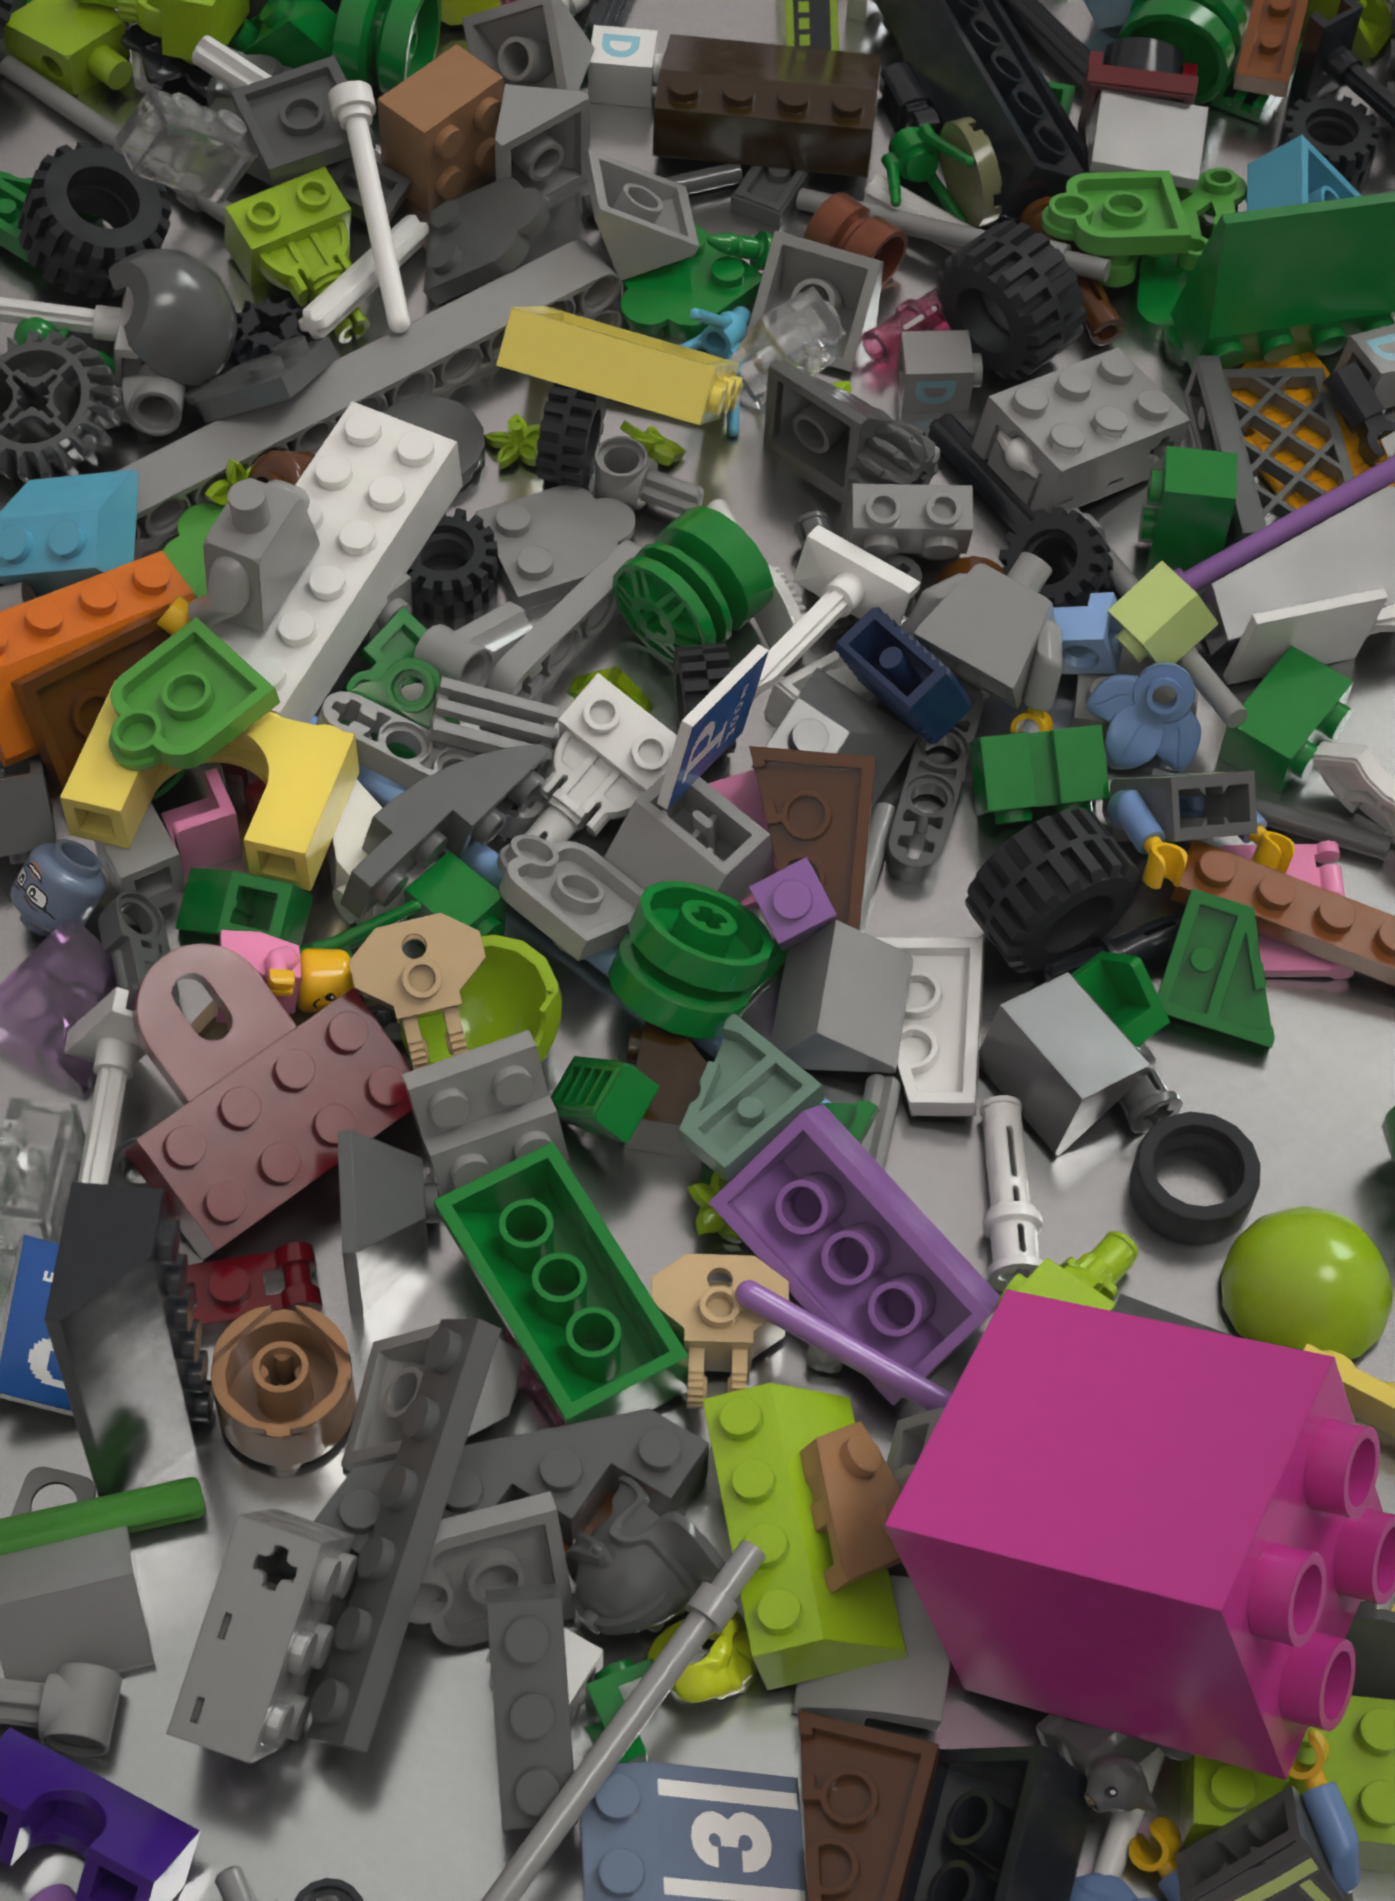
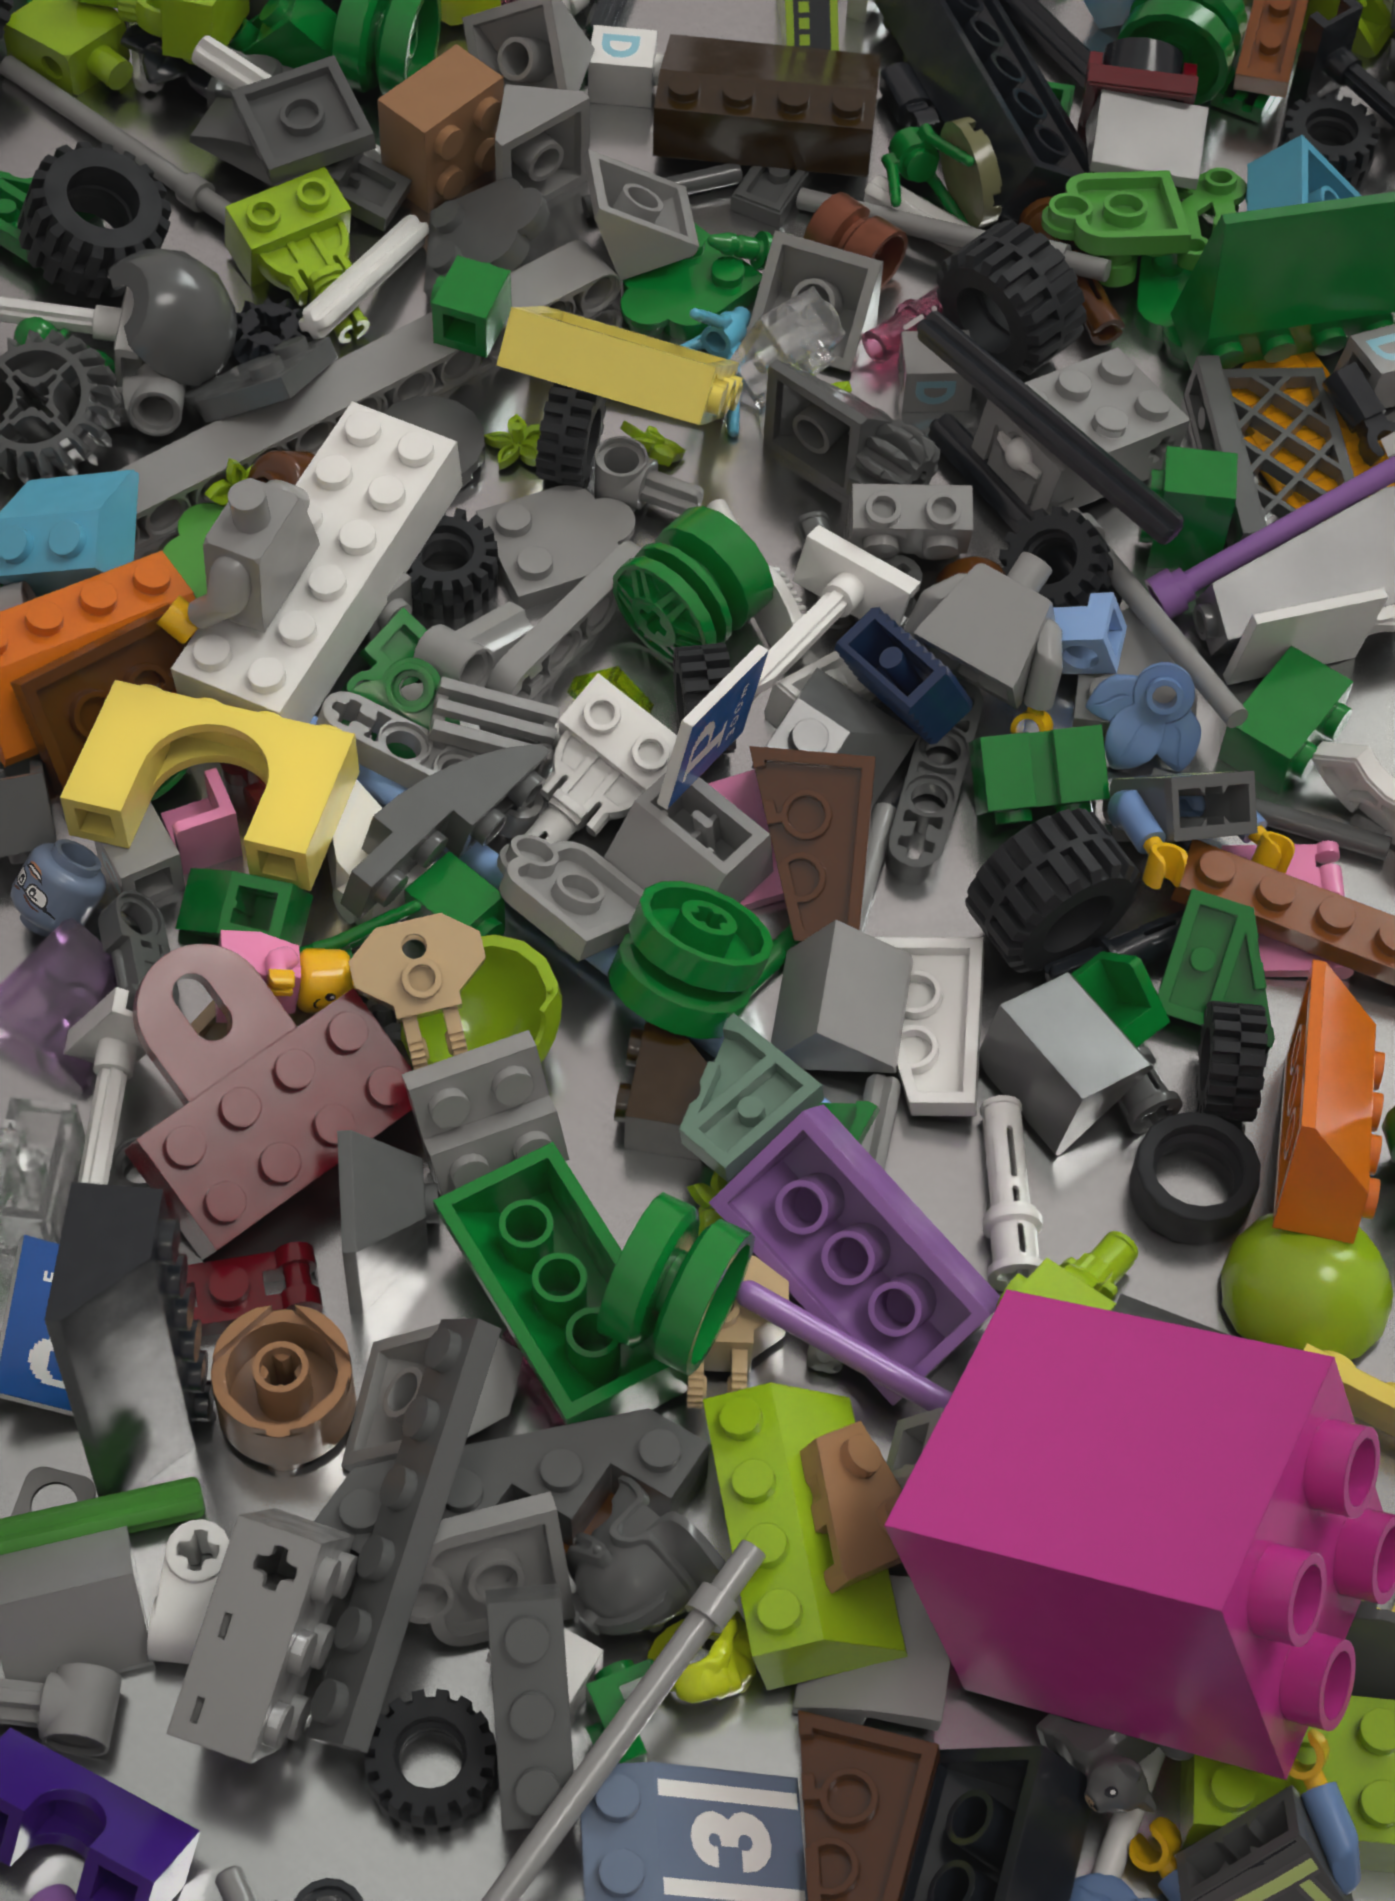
bright green plate [109,617,280,770] -> none
clear brick [115,87,258,204] -> none
white piece [328,80,411,334] -> none
green slope [550,1056,660,1144] -> none
medium lavender brick [749,857,839,951] -> none
yellowish green brick [1108,561,1219,664] -> none
none -> white piece [147,1519,229,1664]
none -> black tyre [364,1689,497,1835]
none -> green brick [430,255,512,358]
none -> green wheel [597,1192,755,1376]
none -> black axle [917,311,1184,545]
none -> black tyre [1196,1001,1268,1122]
none -> orange slope [1272,959,1385,1244]

